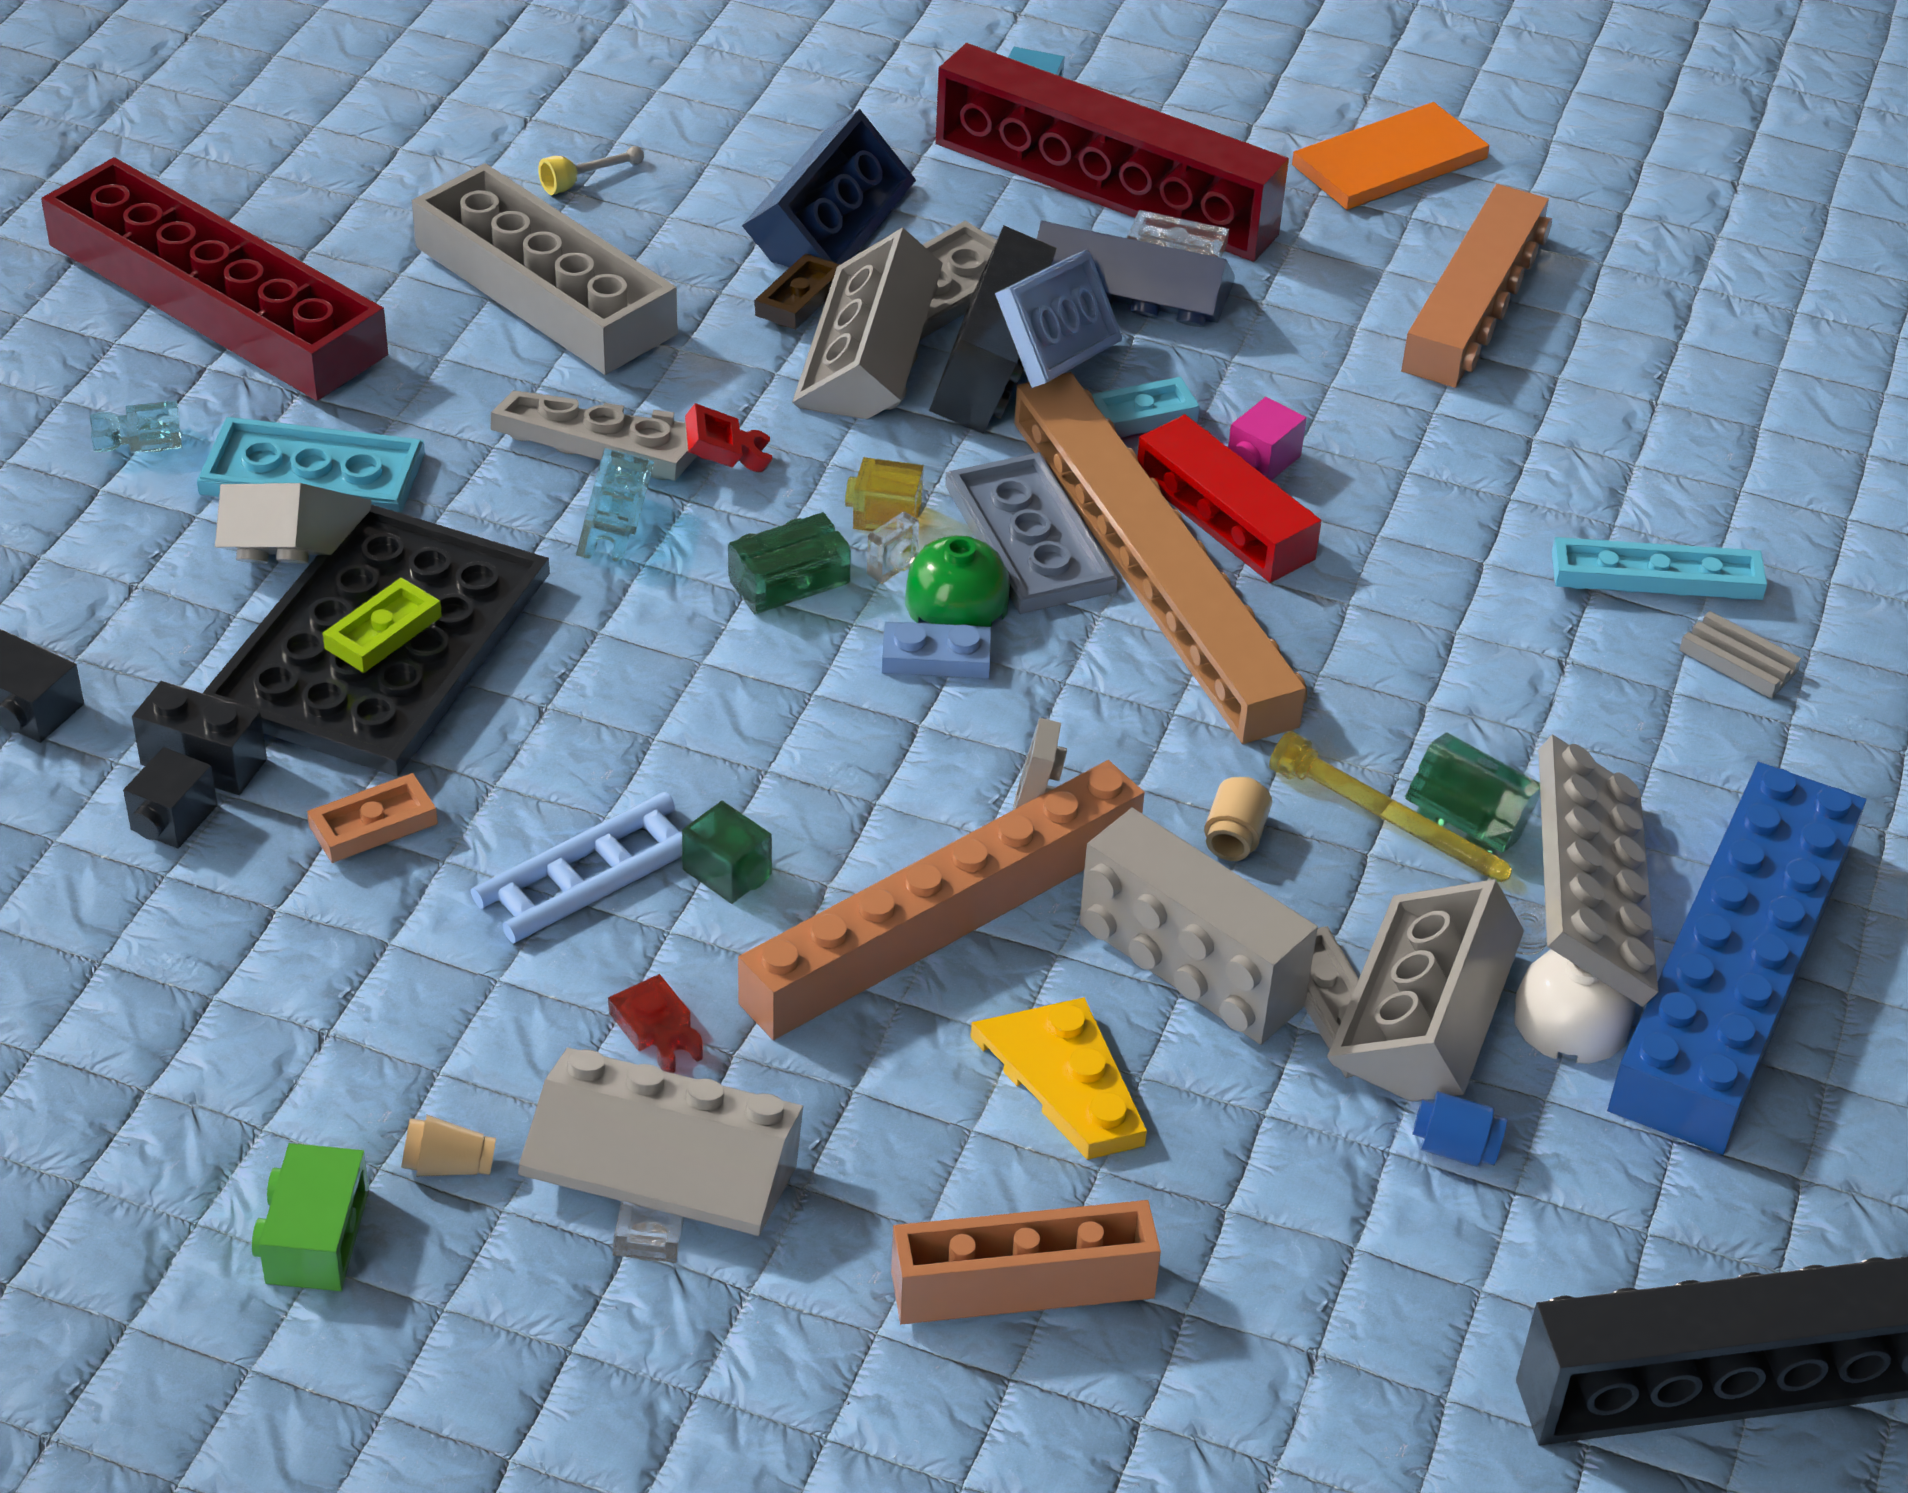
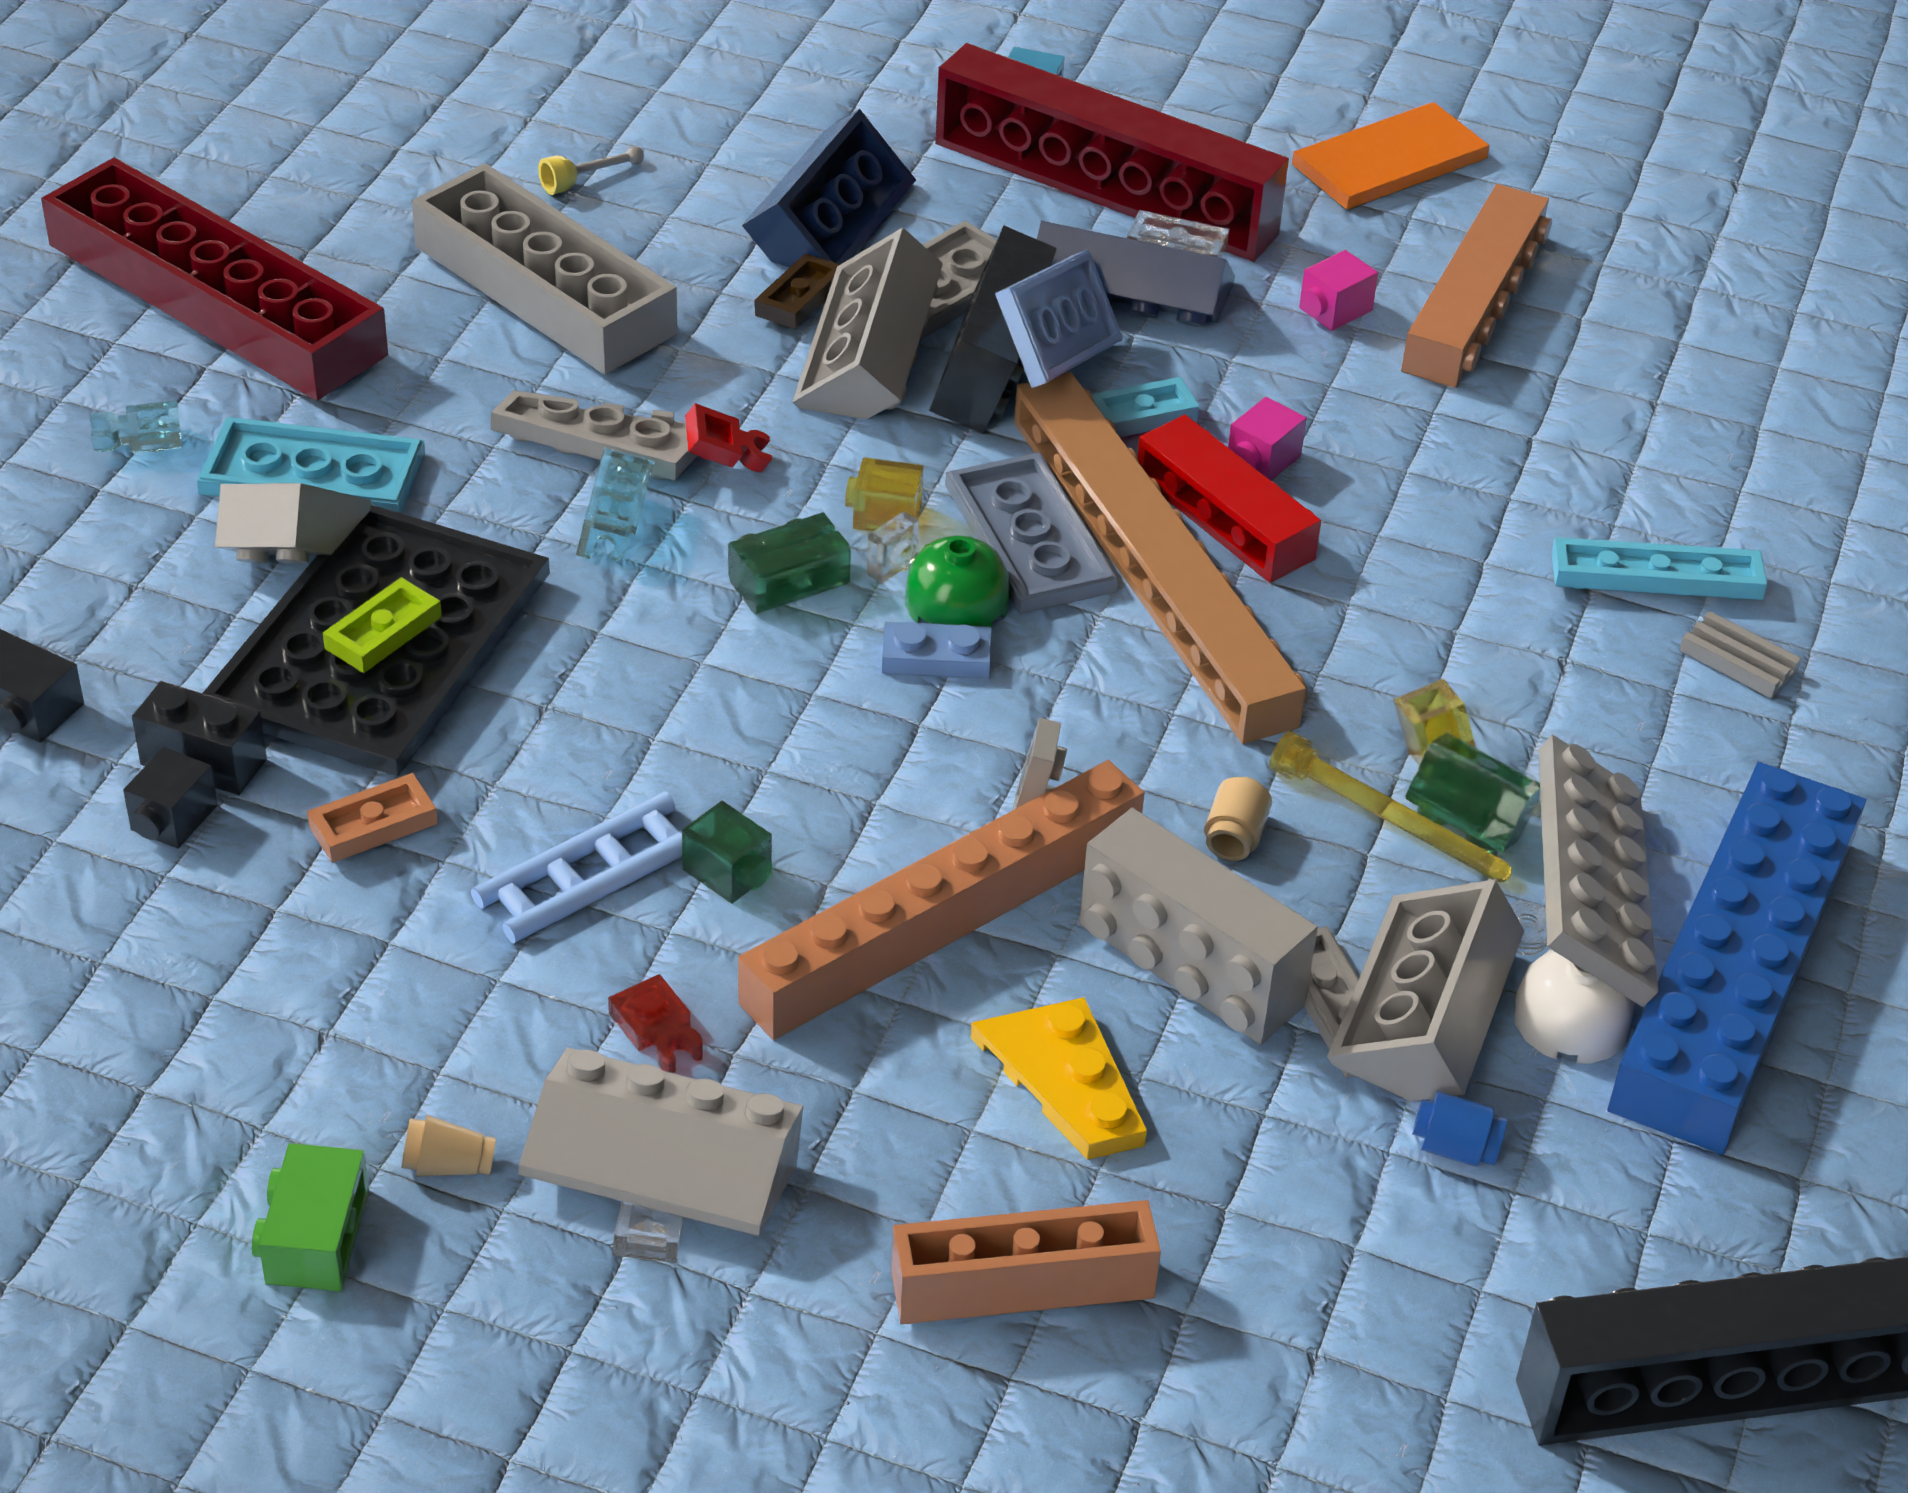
none -> dark pink brick [1299,249,1378,331]
none -> clear yellow brick [1393,678,1478,778]

